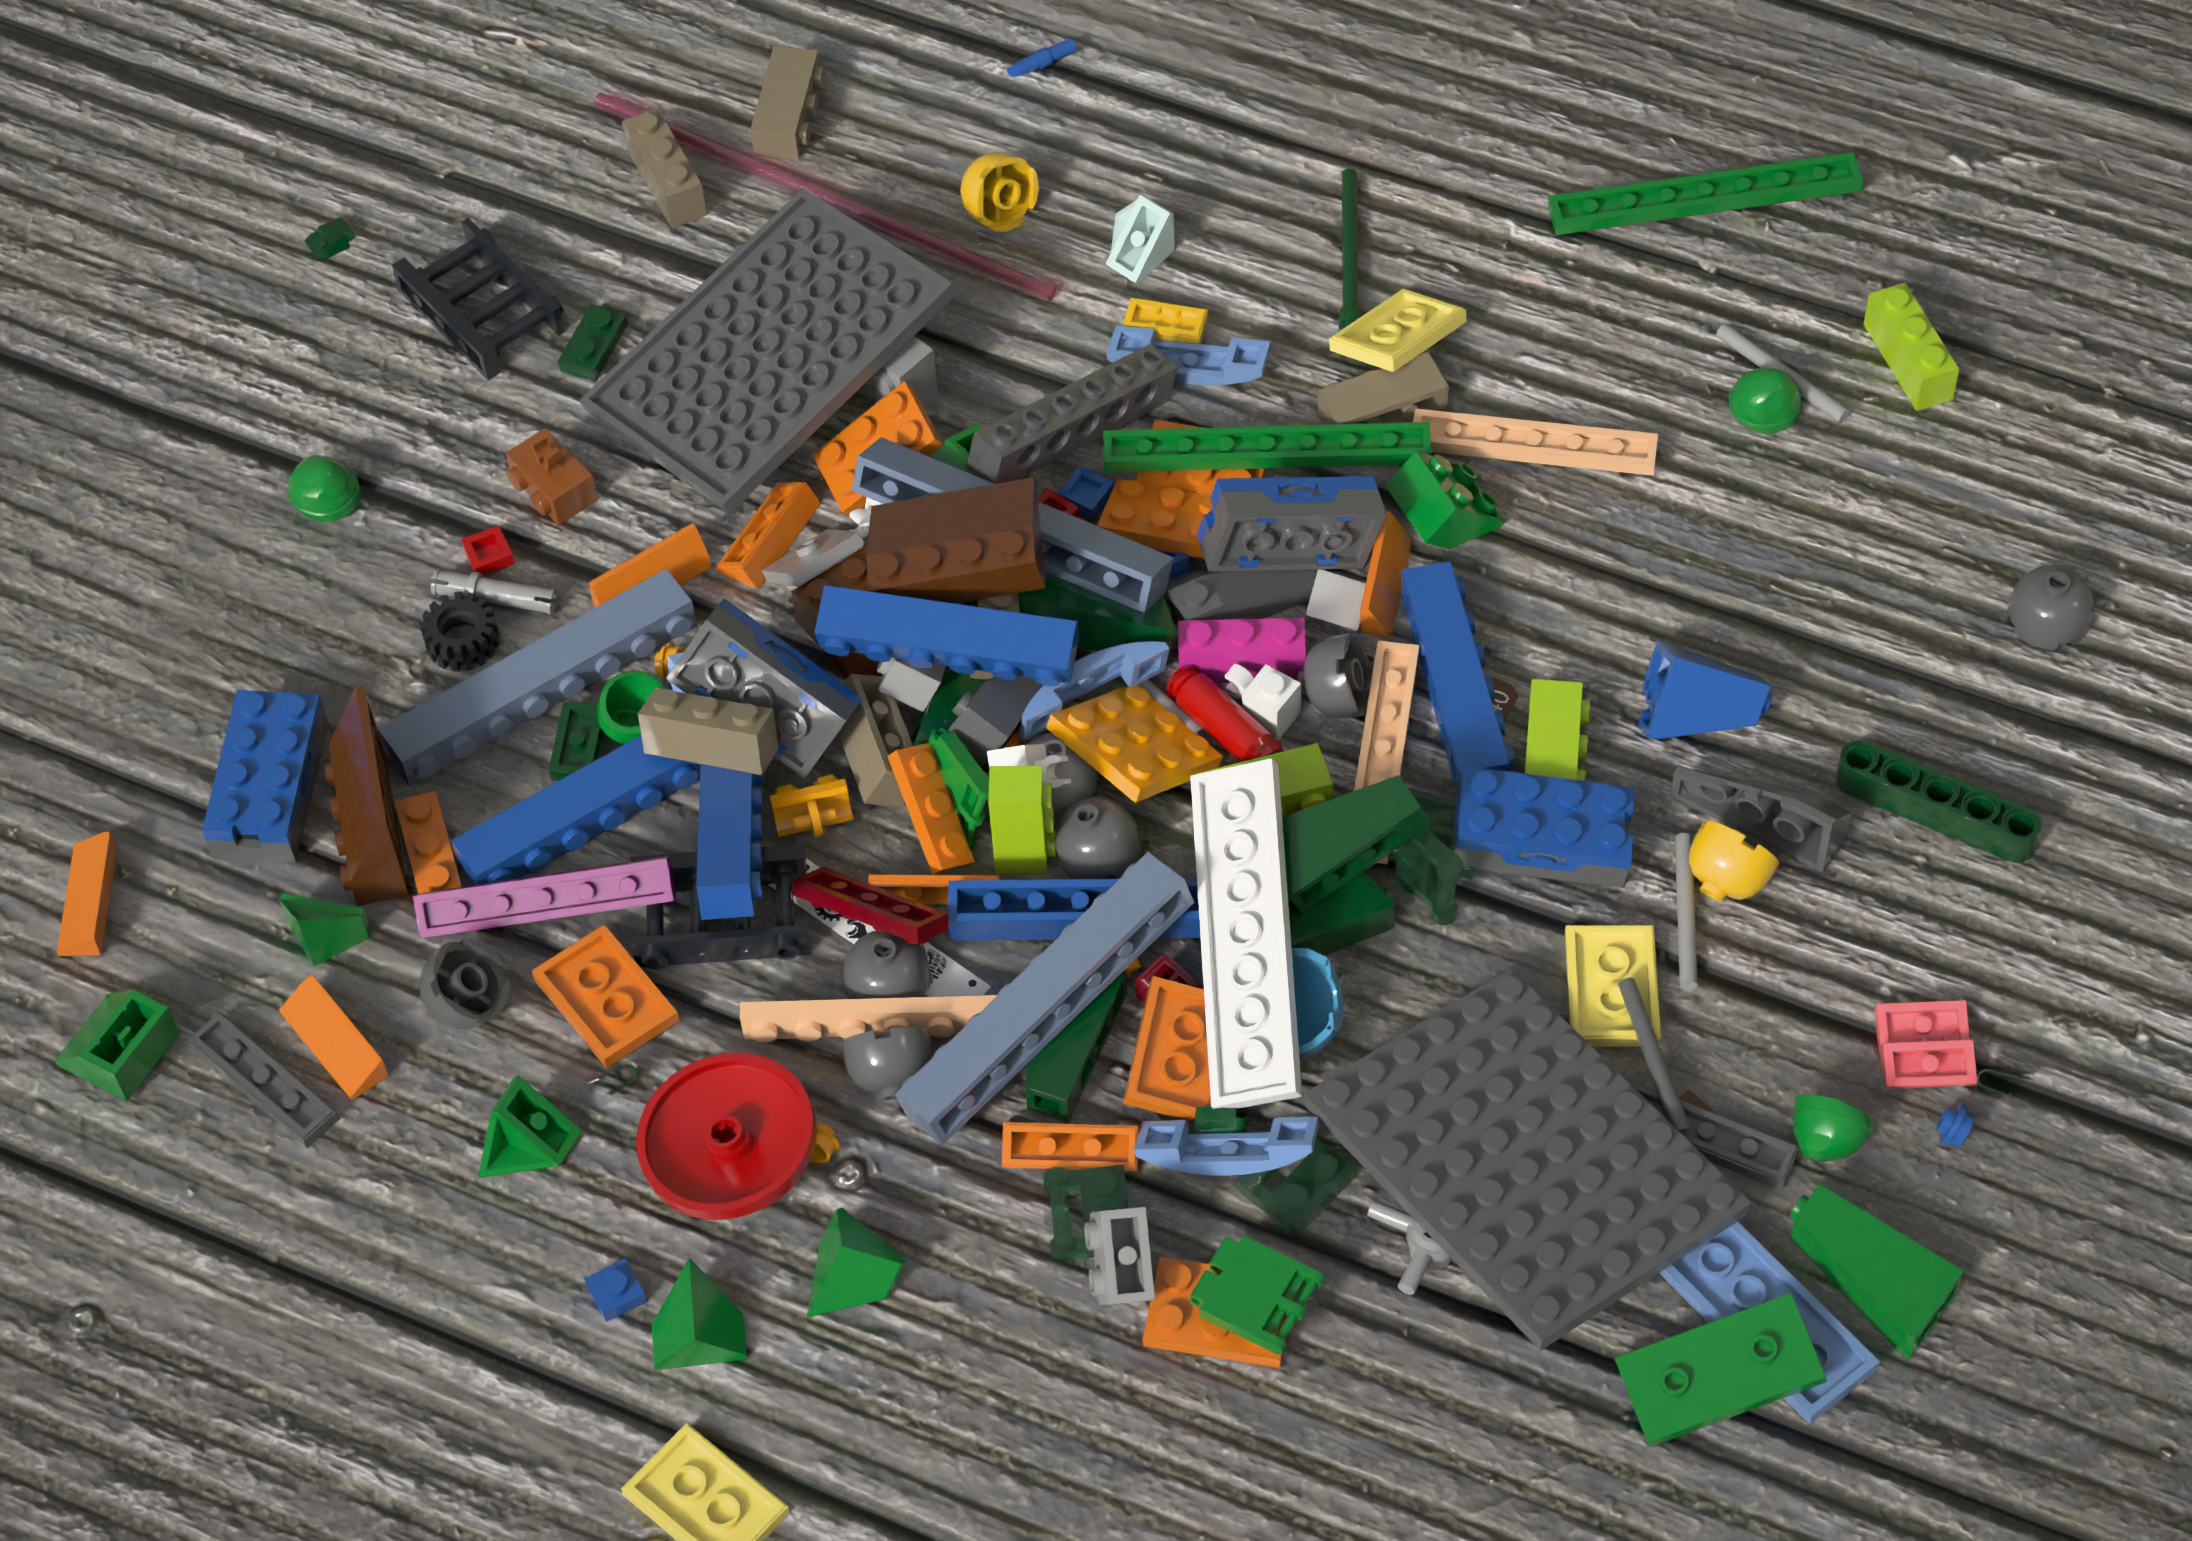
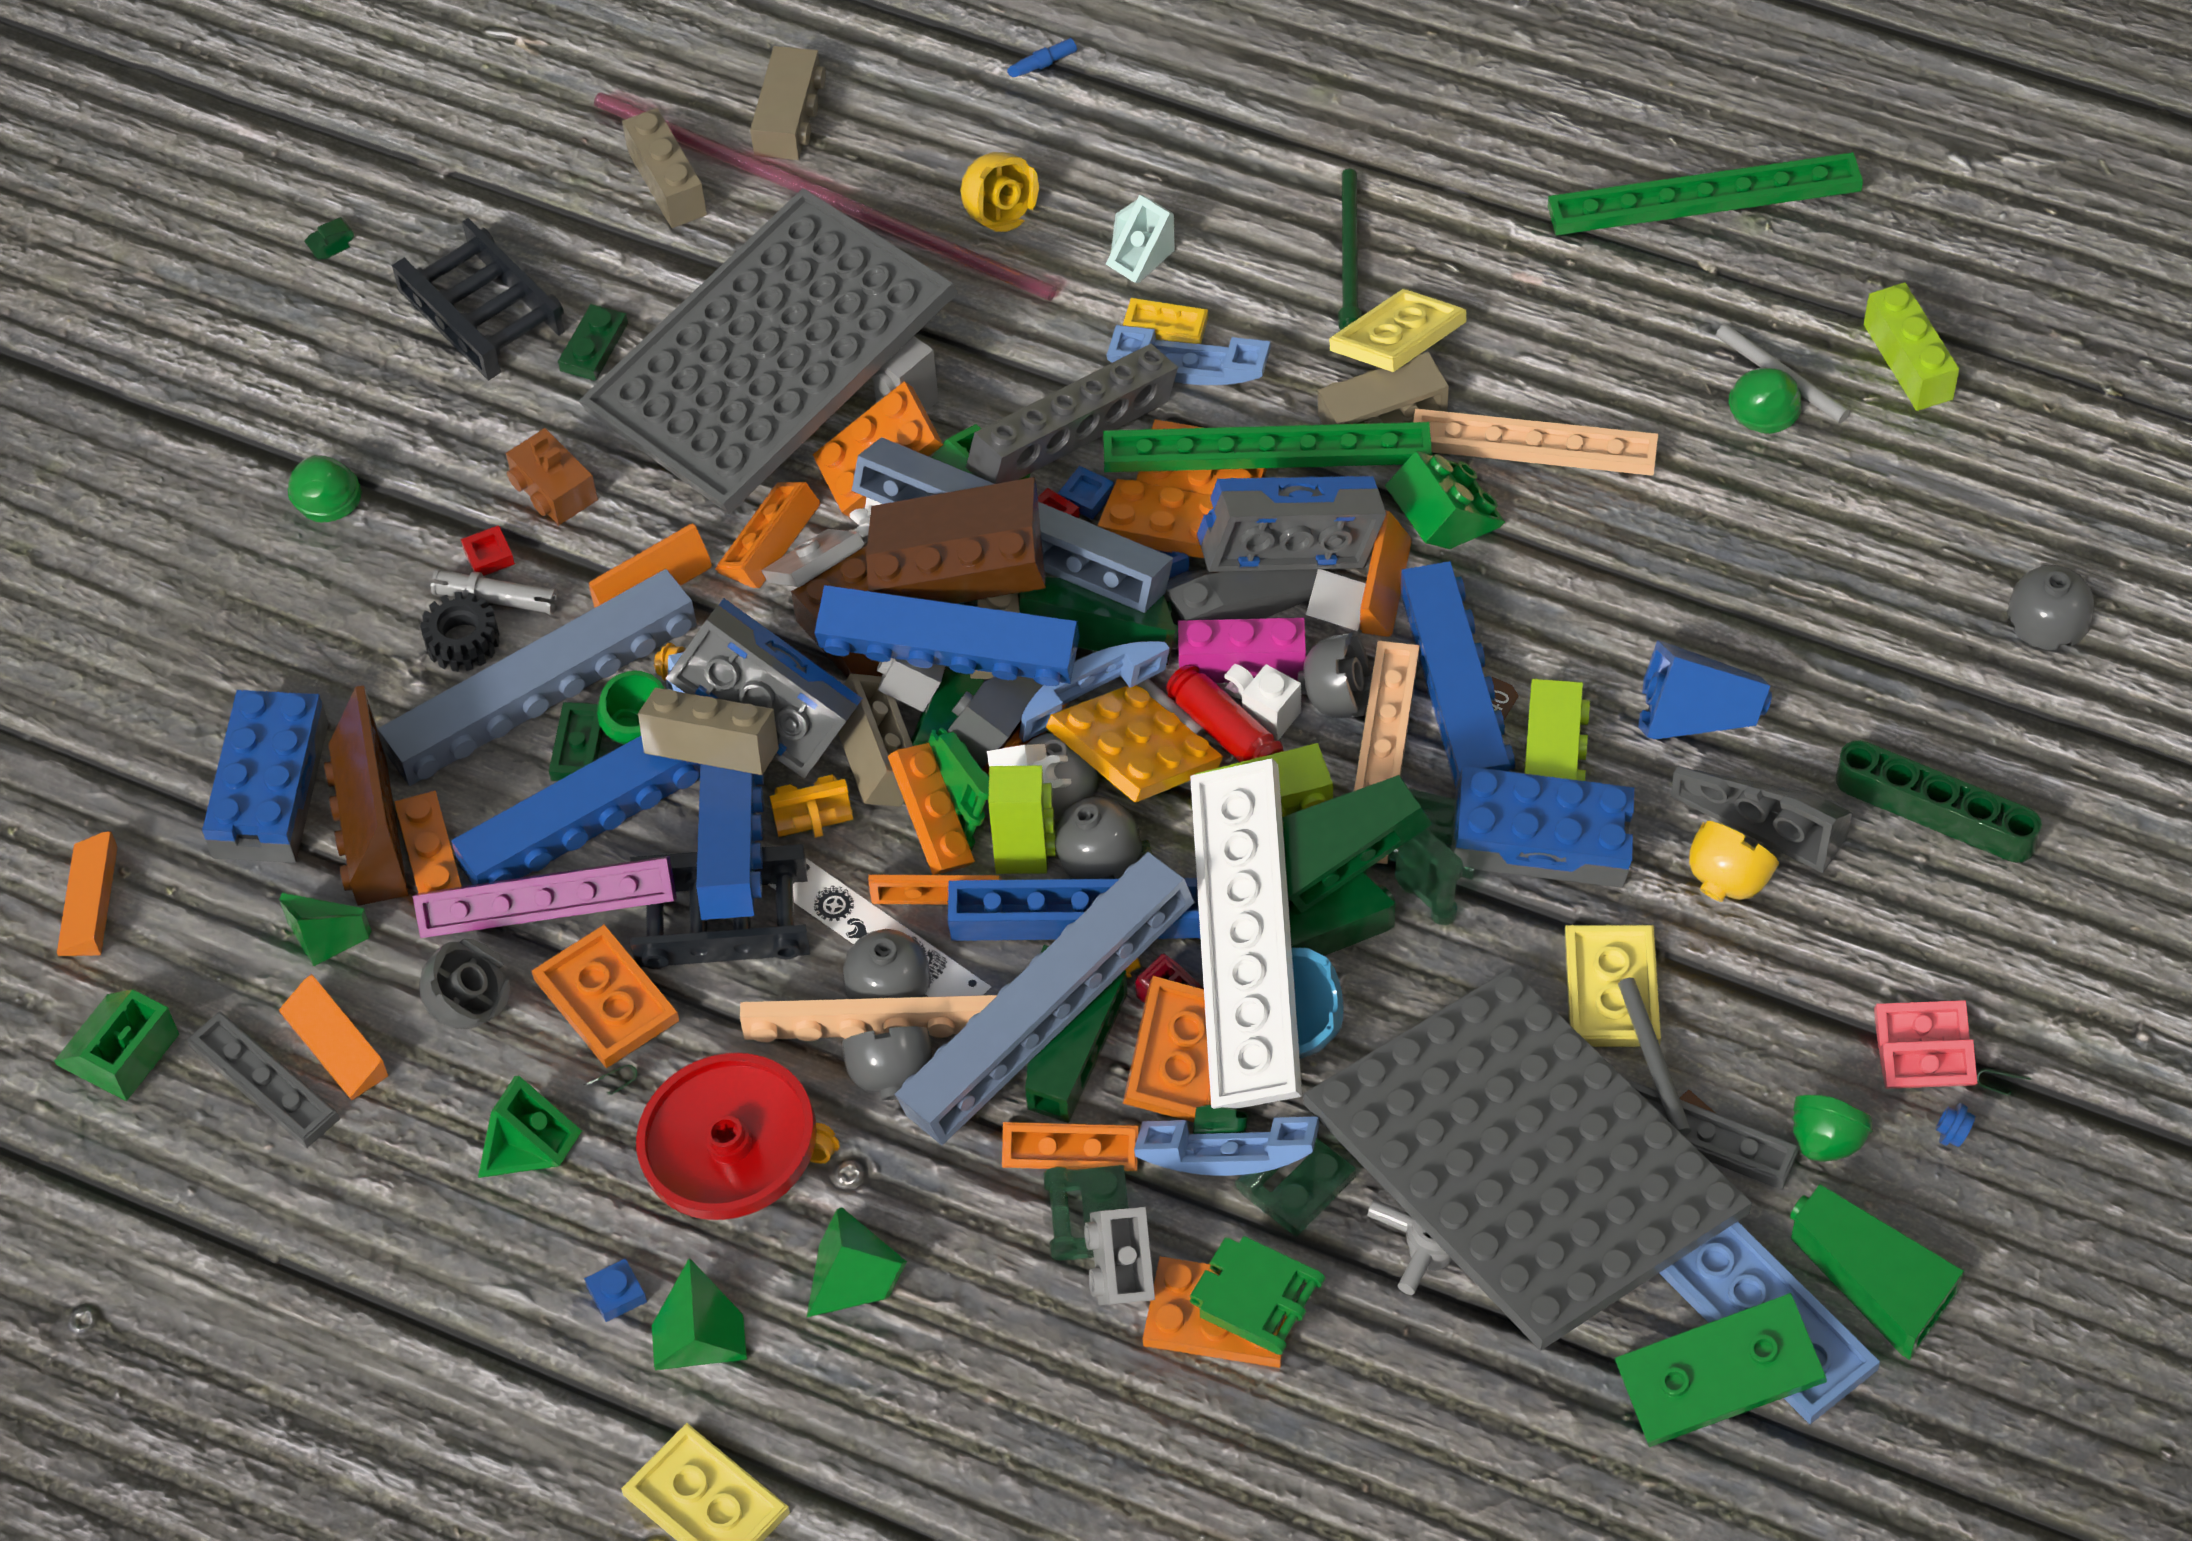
dark red plate [792,867,949,944] -> none
light grey bar [1675,833,1698,990] -> none

